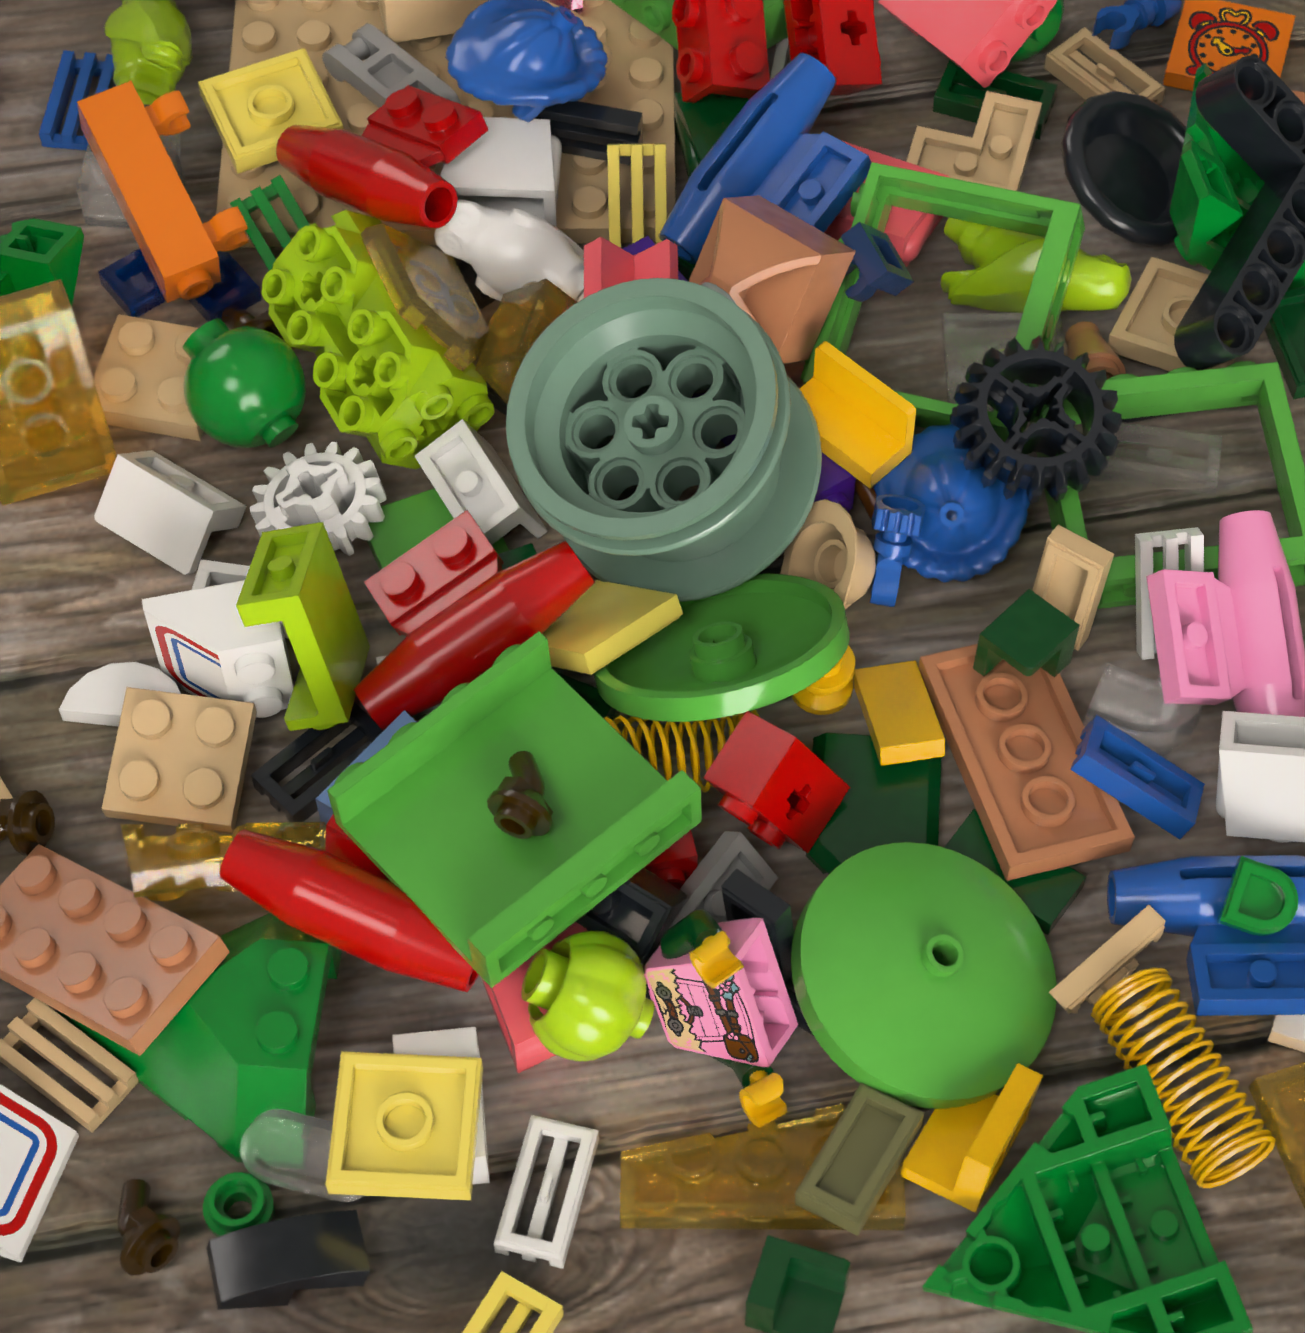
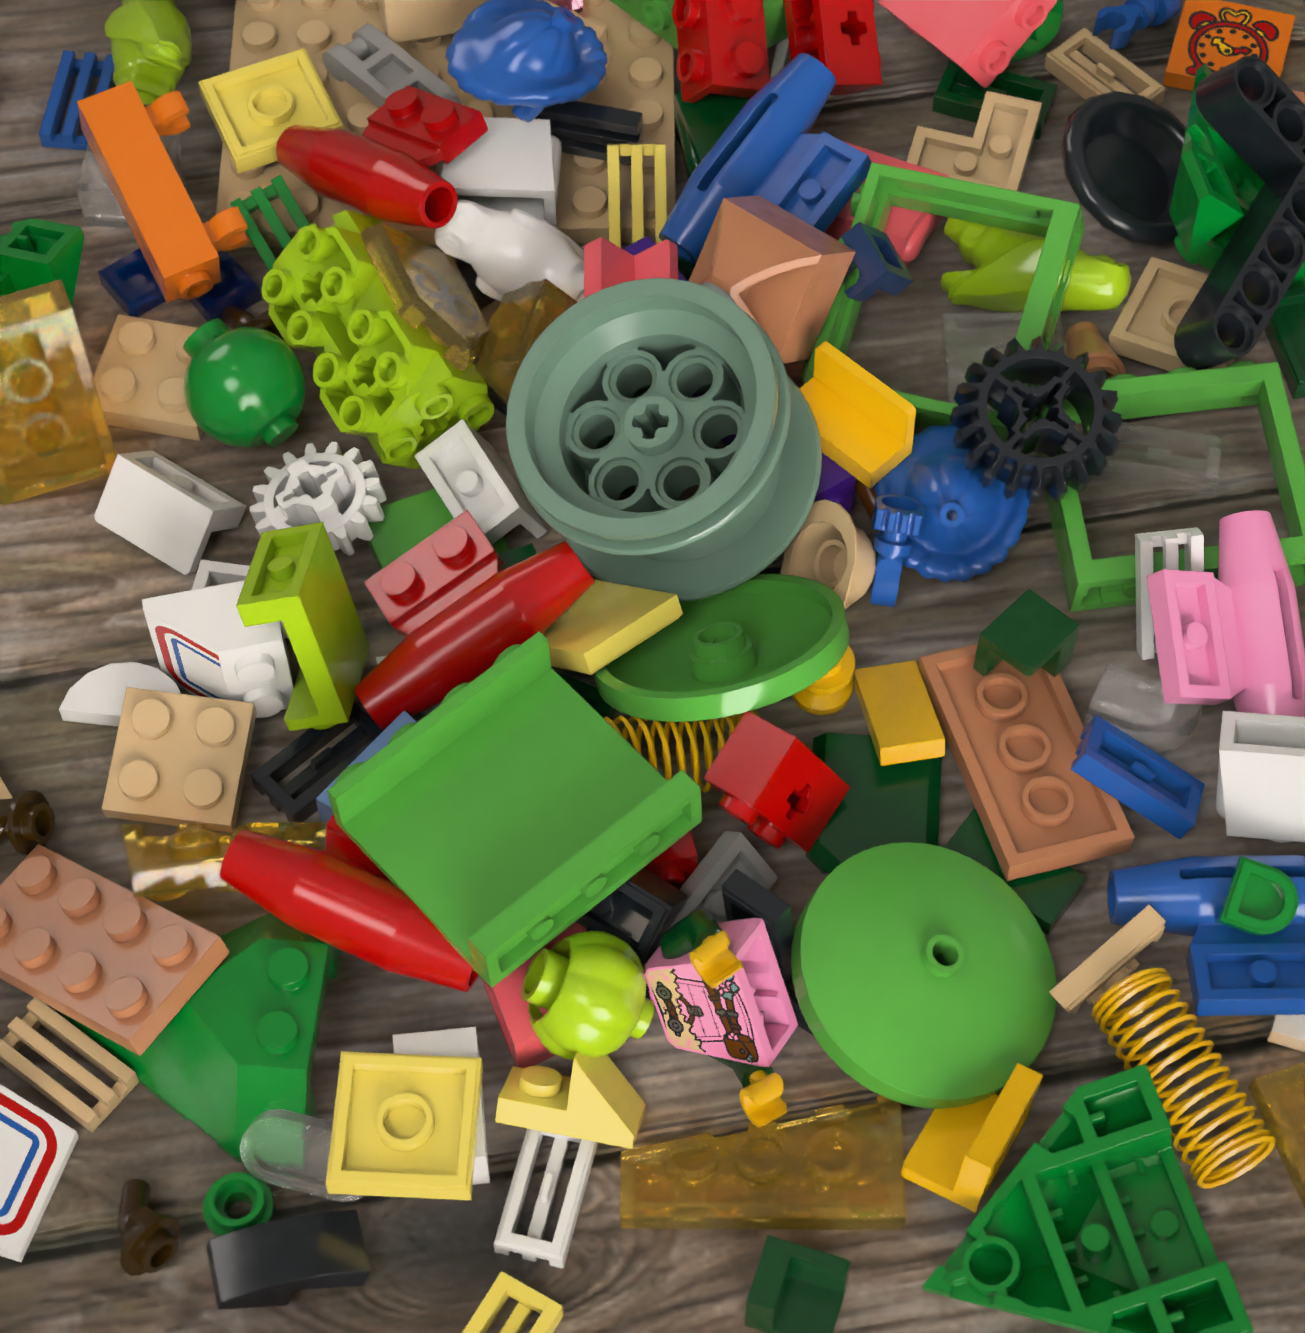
dark brown plate [487,751,553,839] -> none
olive tile [795,1083,924,1236] -> none
tan tile [1032,525,1114,651] -> none
none -> light yellow slope [495,1052,646,1149]

